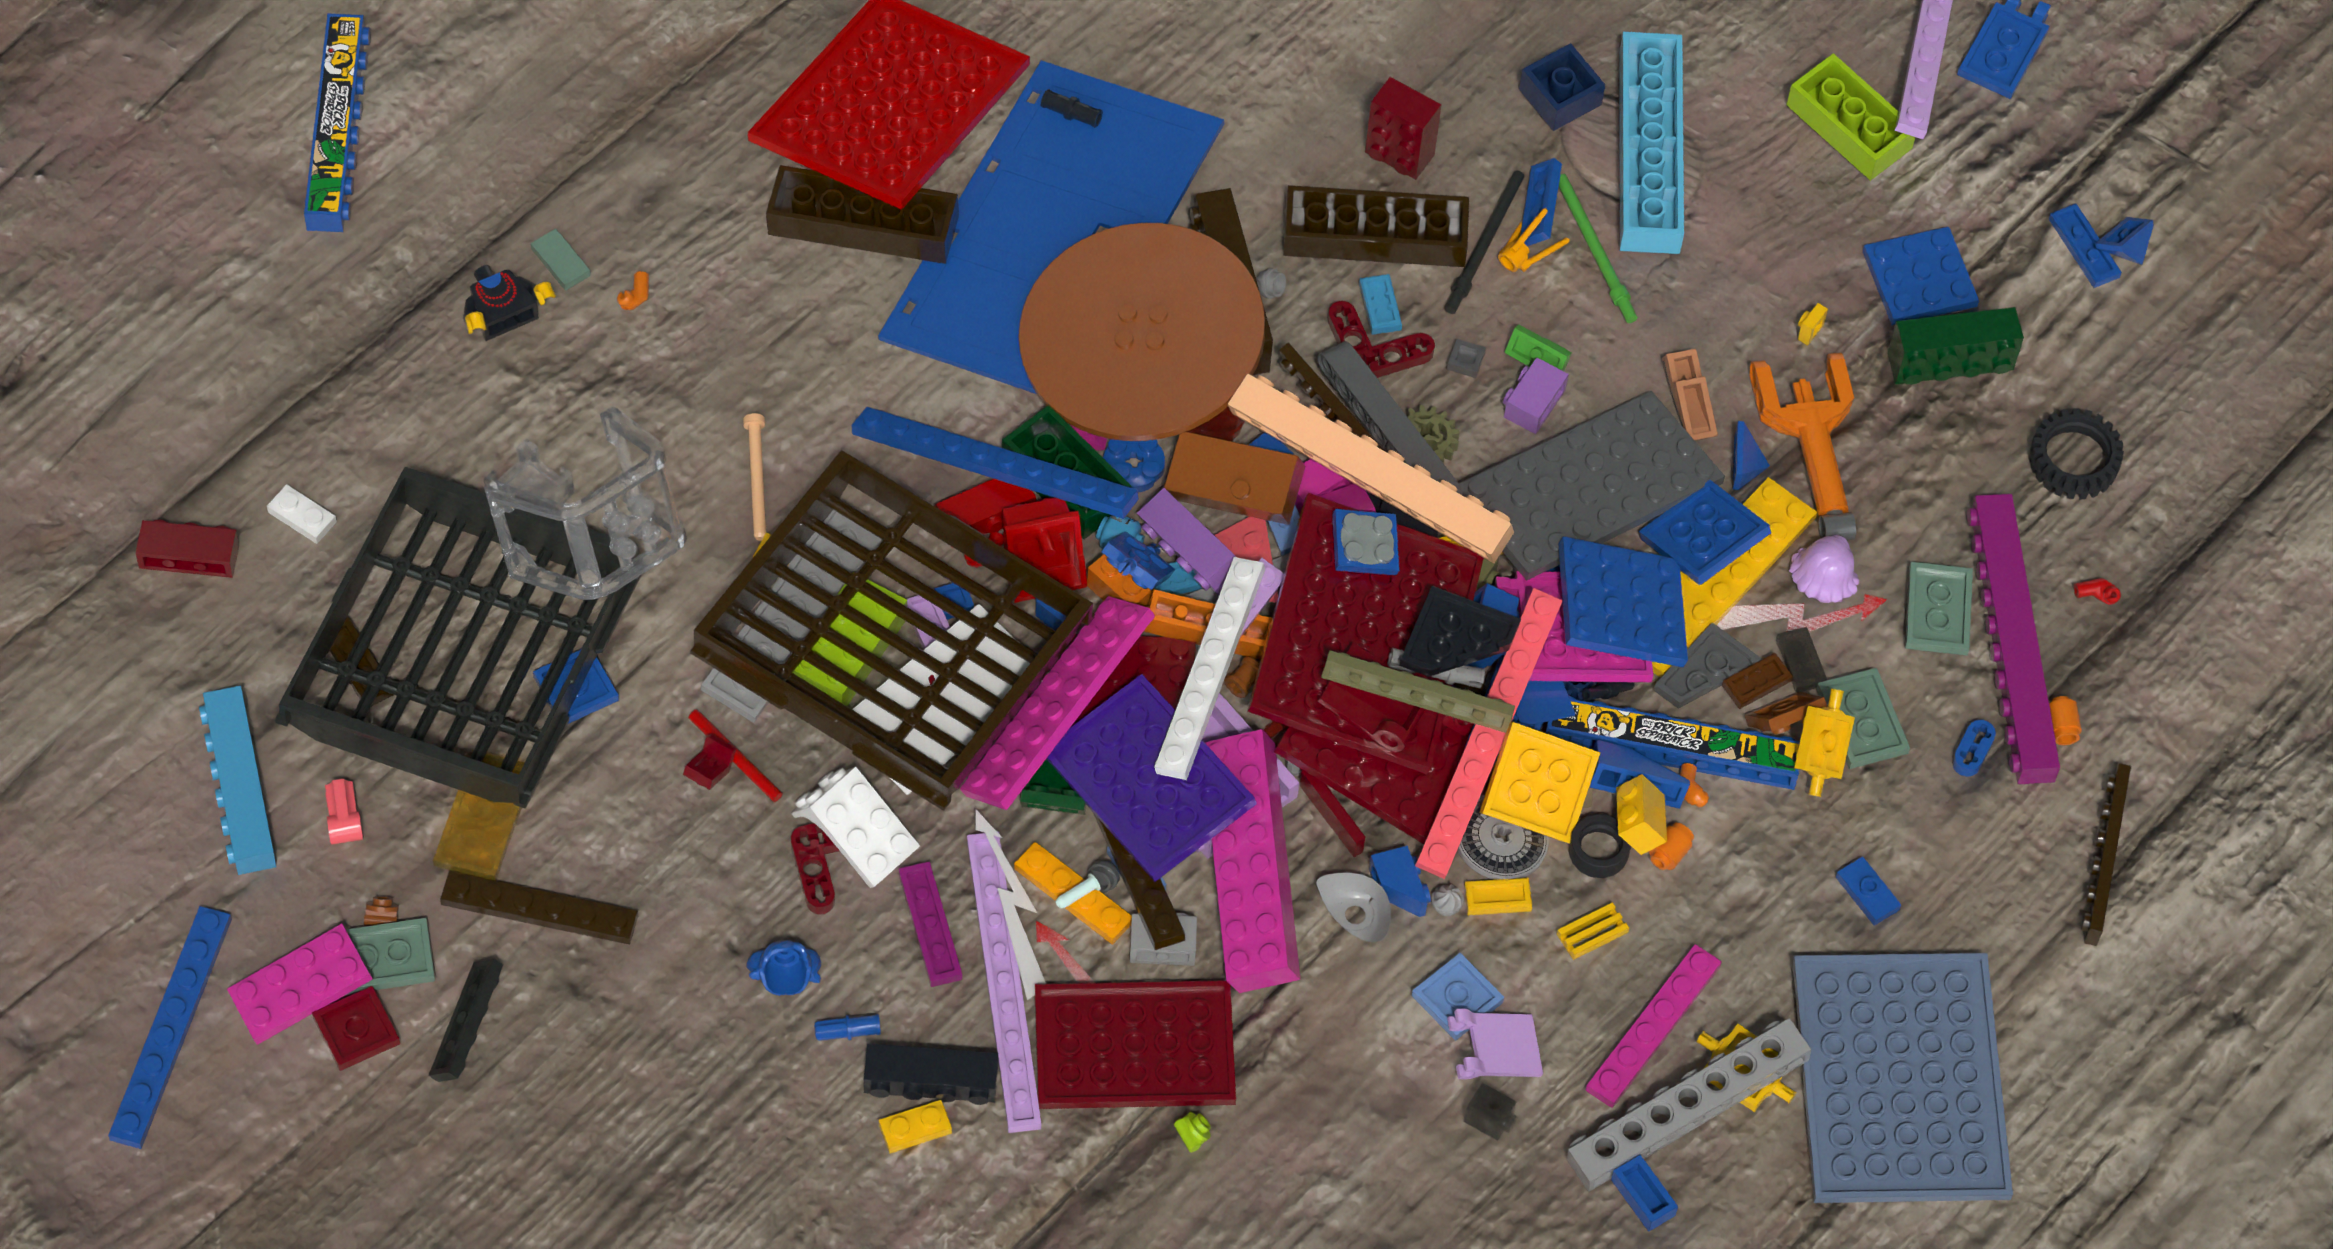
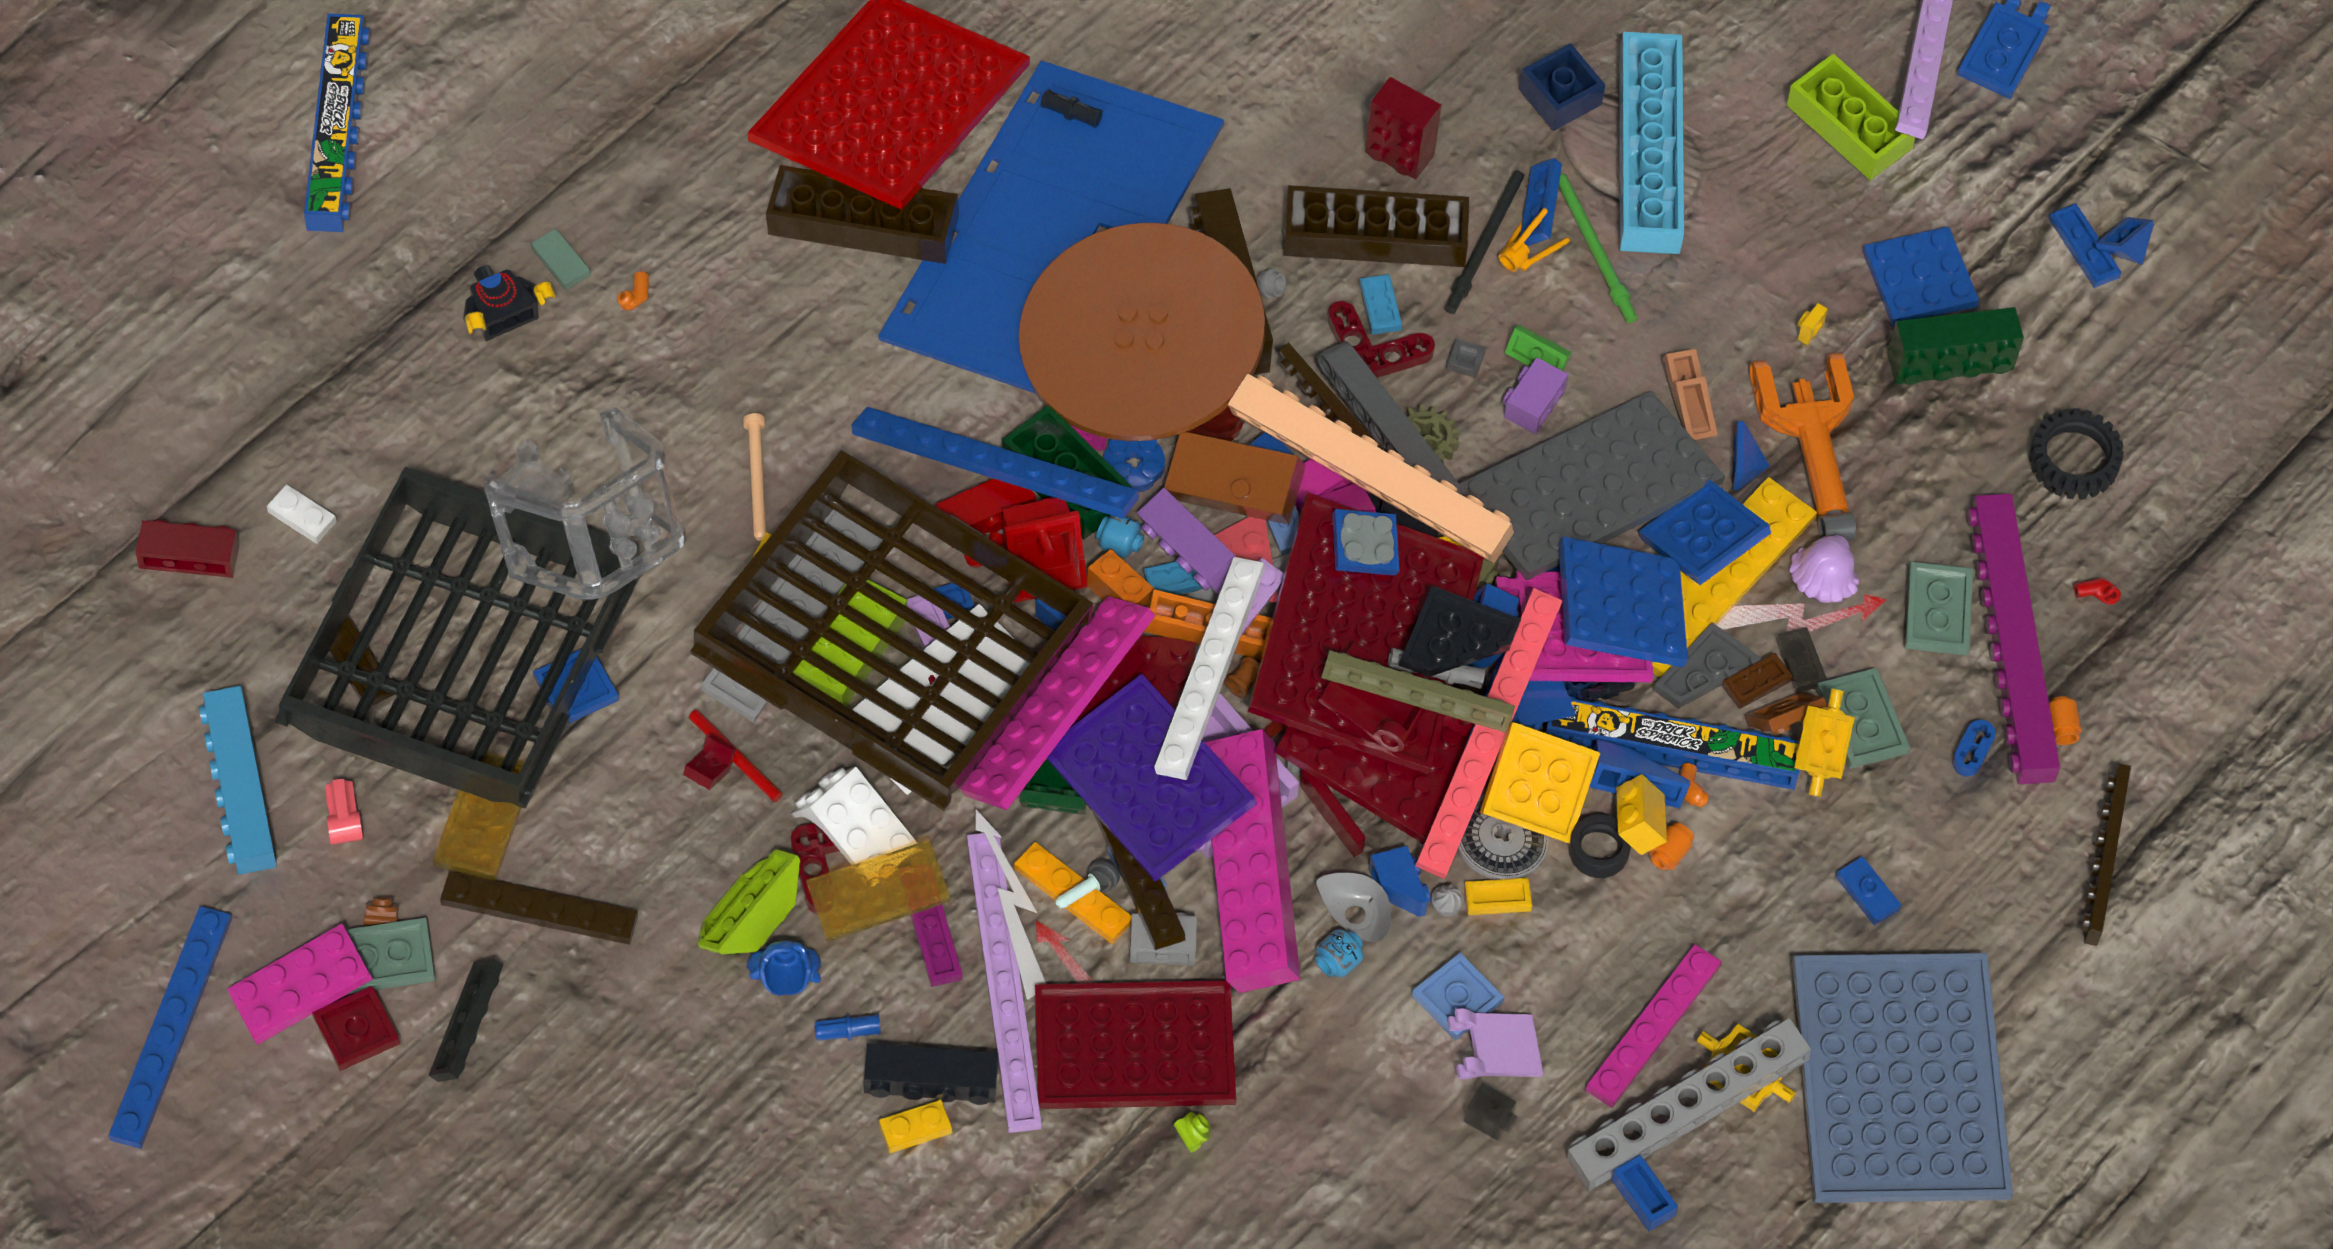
blue plate [1102,532,1175,590] -> none
yellow tile [1557,902,1629,960] -> none
none -> lime wedge [697,849,800,954]
none -> clear yellow plate [806,840,951,943]
none -> dark azure head [1315,930,1364,977]

